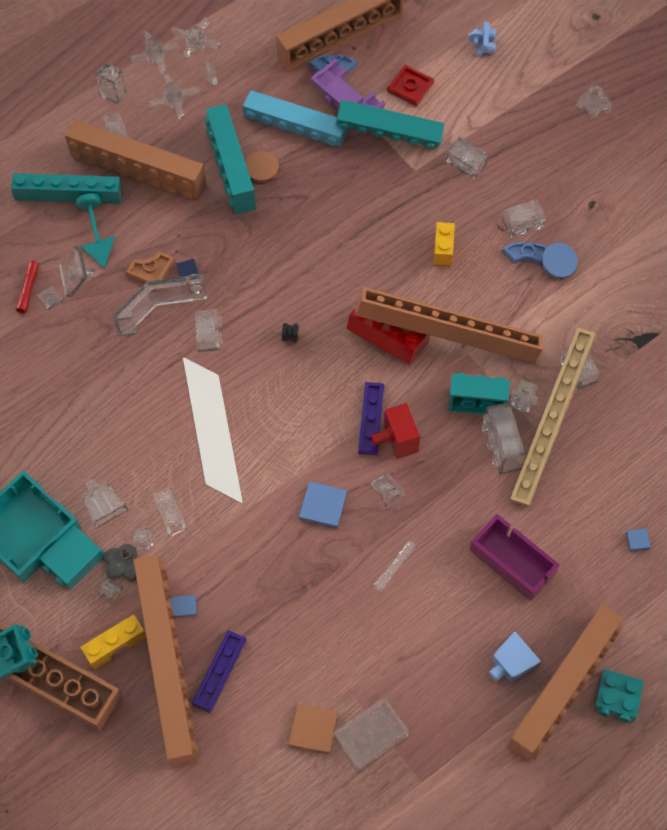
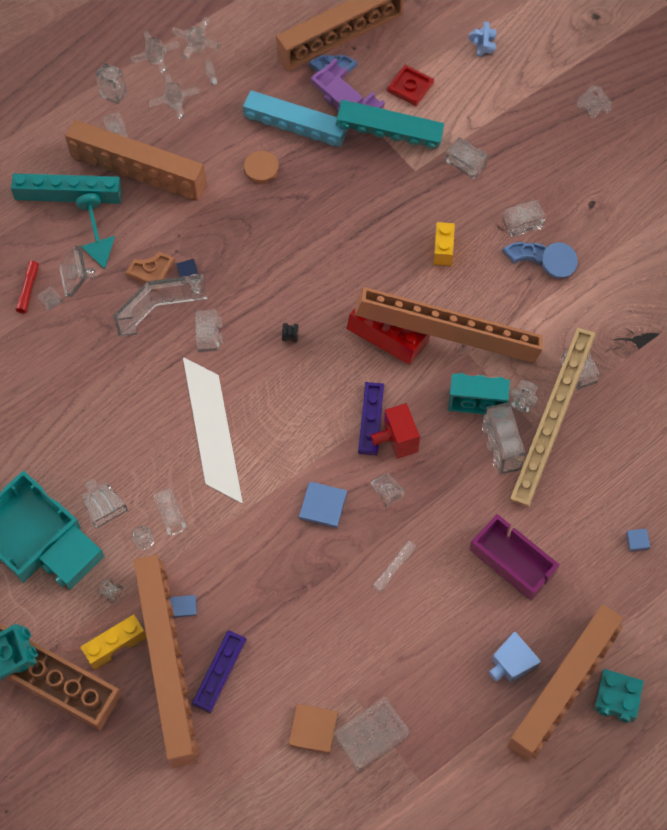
dark grey plate [103,544,137,581] -> none
teal brick [204,104,256,215] -> none

